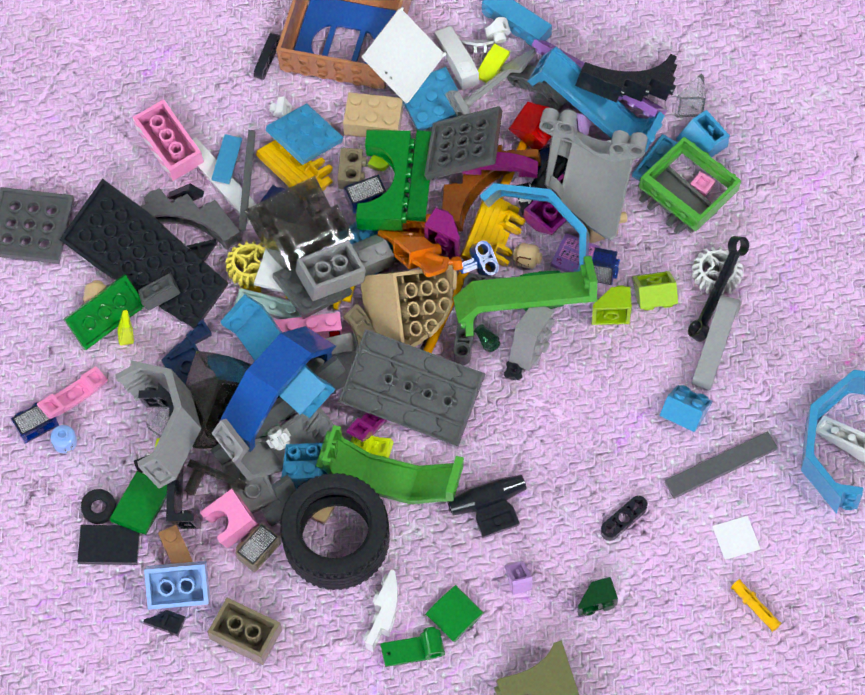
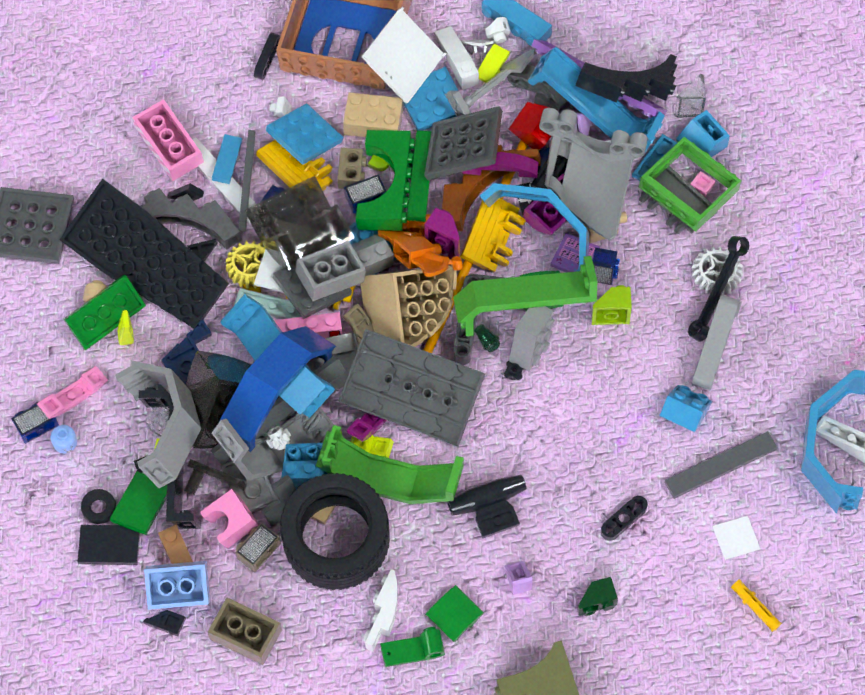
dark grey slope [138,273,180,310] -> none
beam [459,241,499,276] -> none
tan head [513,243,542,269] -> none
lime slope [632,271,678,310] -> none

